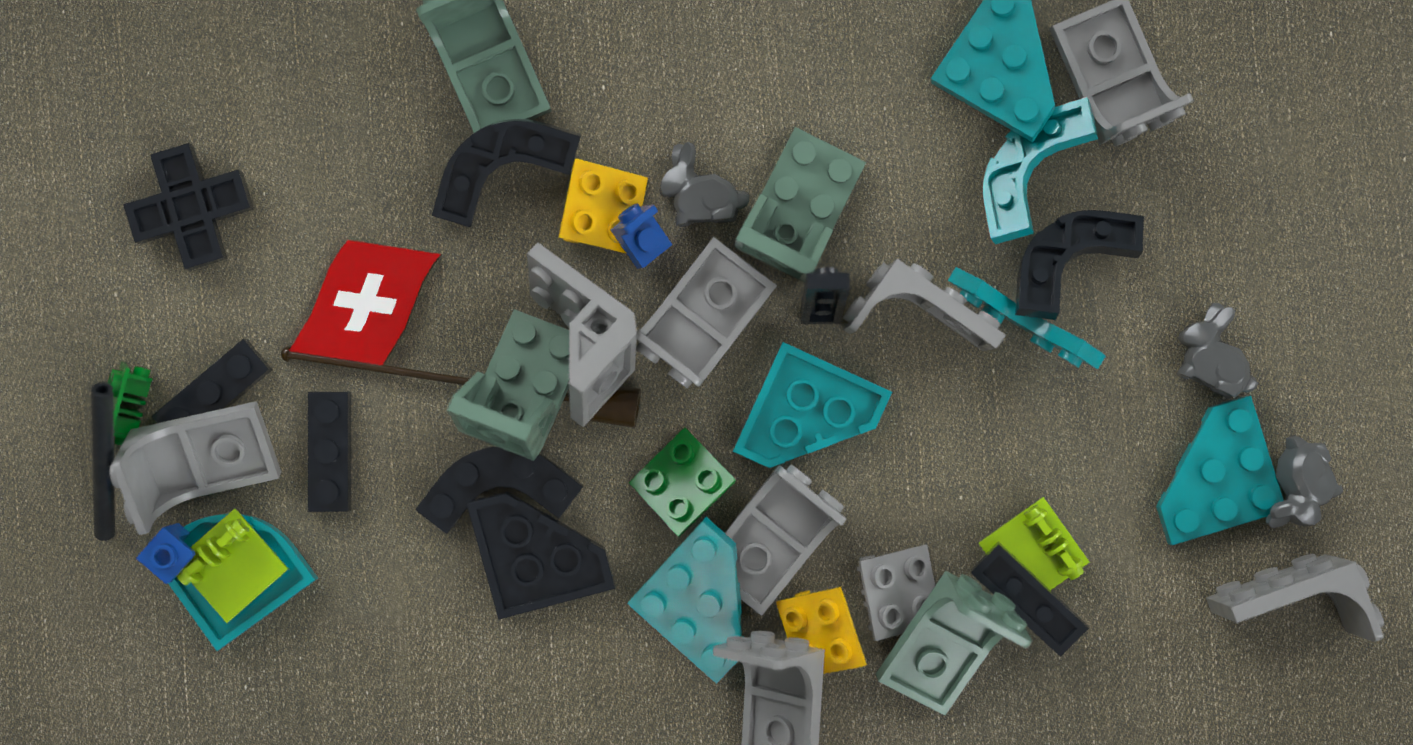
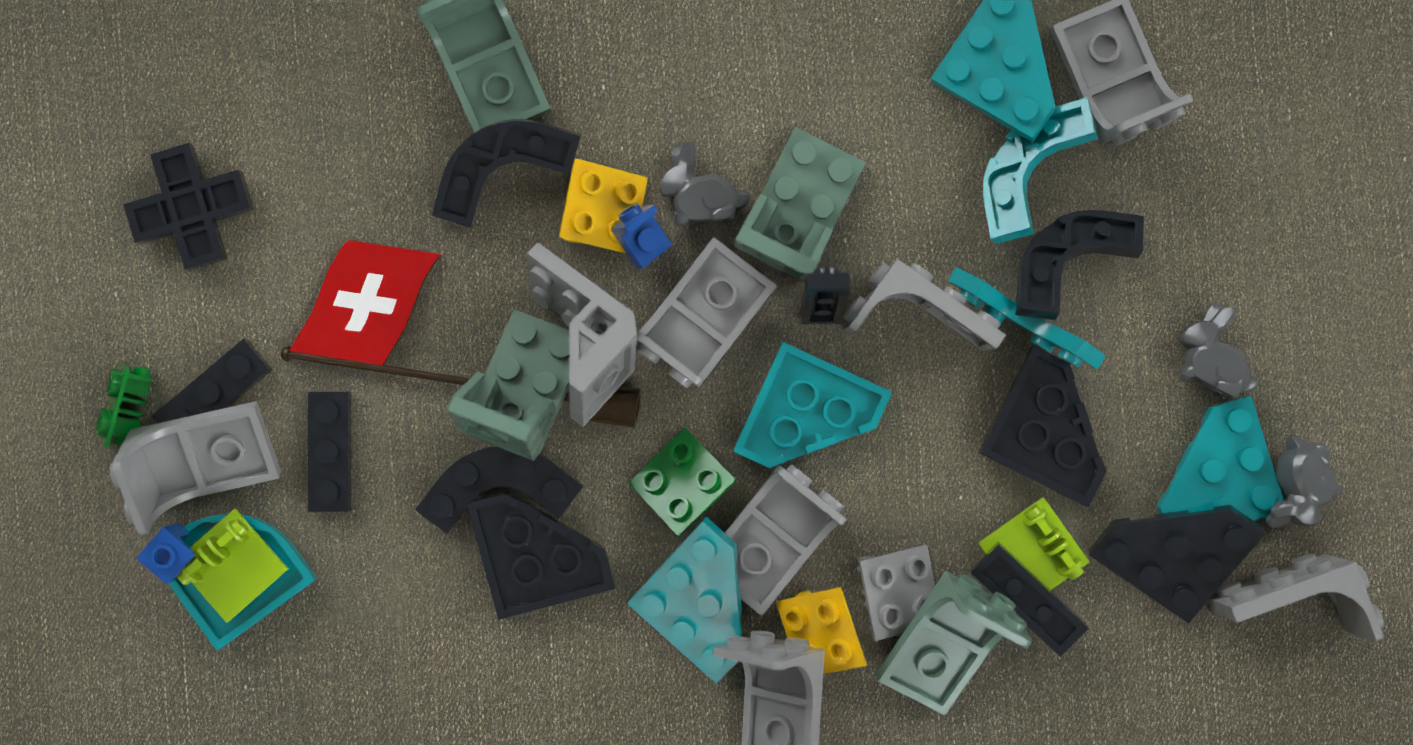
black piece [90,382,115,541] -> none
none -> black plate [978,346,1107,507]
none -> black plate [1089,505,1266,623]

